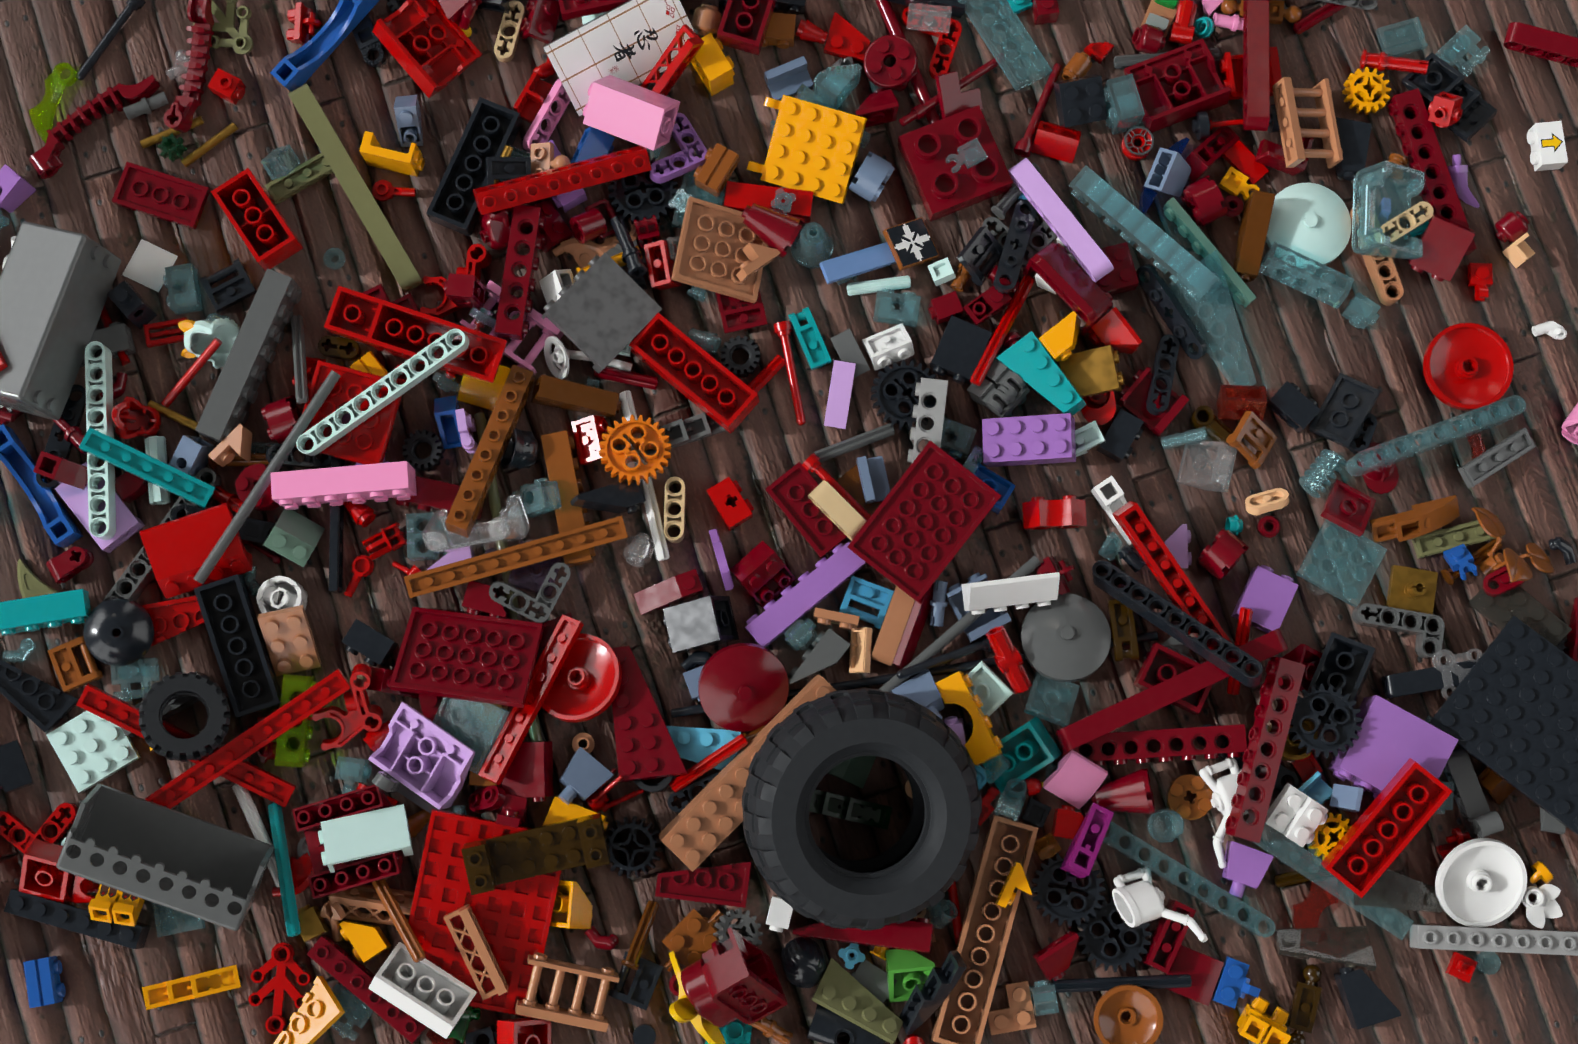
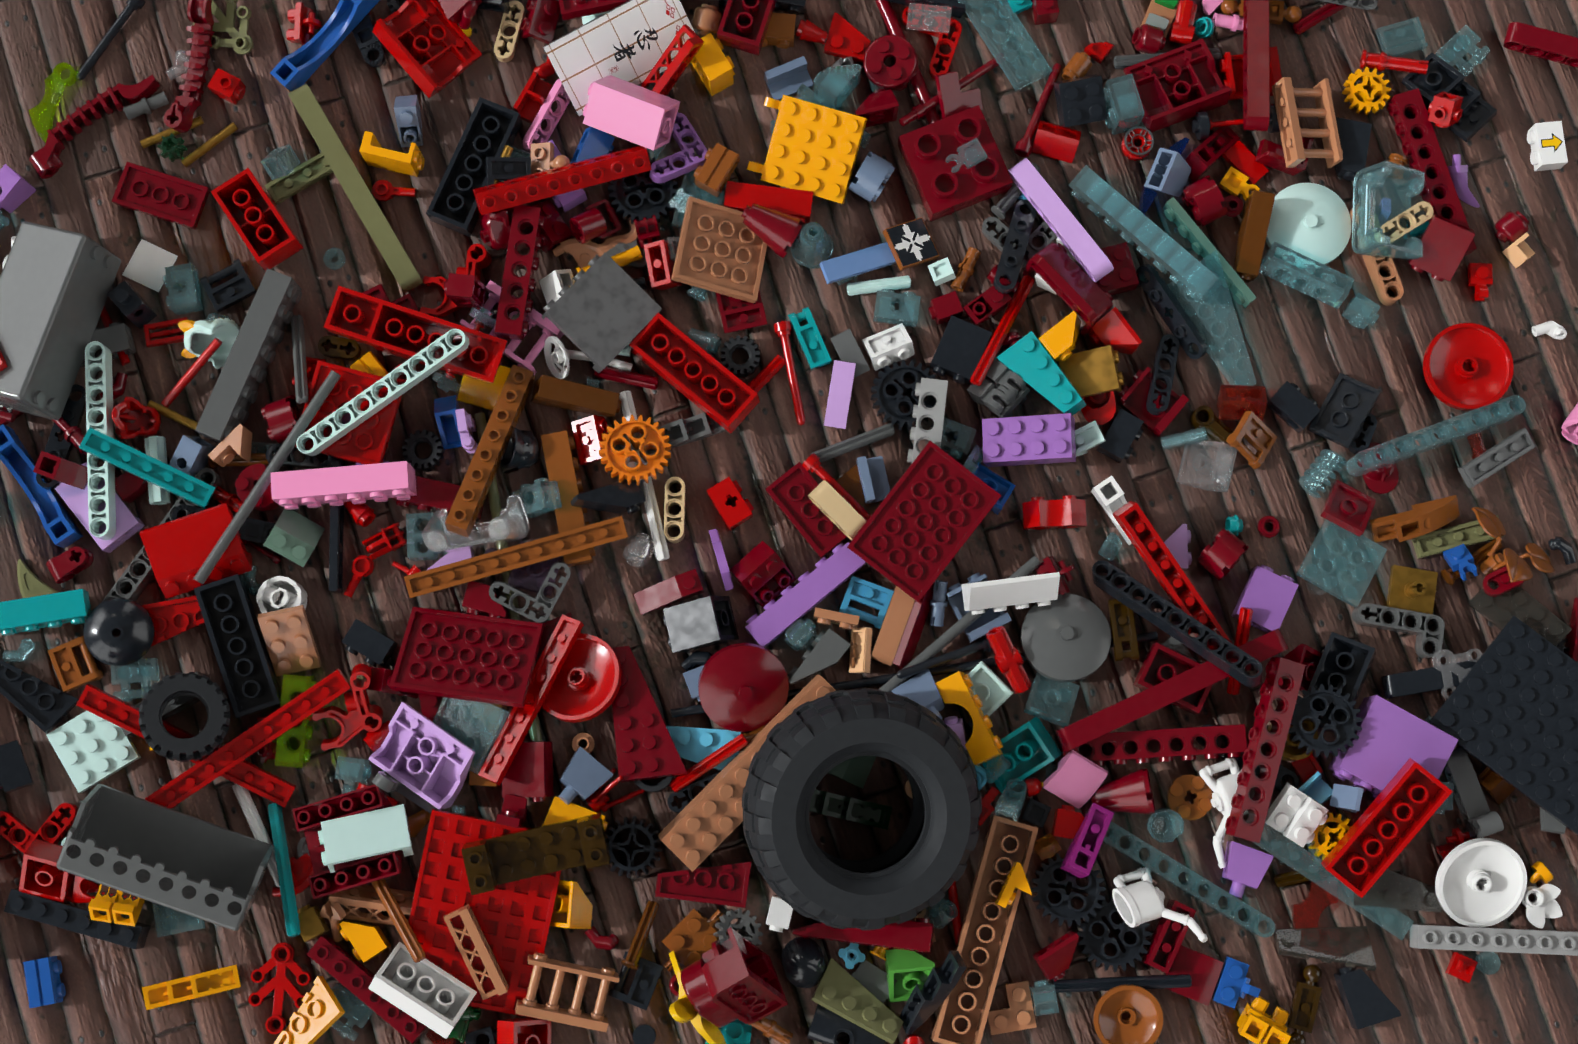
dark red plate [468,785,506,813] -> none
black pin [610,215,647,278] -> none
nougat slope [736,243,780,282] -> none
clear light blue plate [771,188,796,213] -> none
black plate [957,226,1003,286] -> none
black pin [1117,544,1146,573] -> none
light nougat plate [1245,488,1289,516] -> none

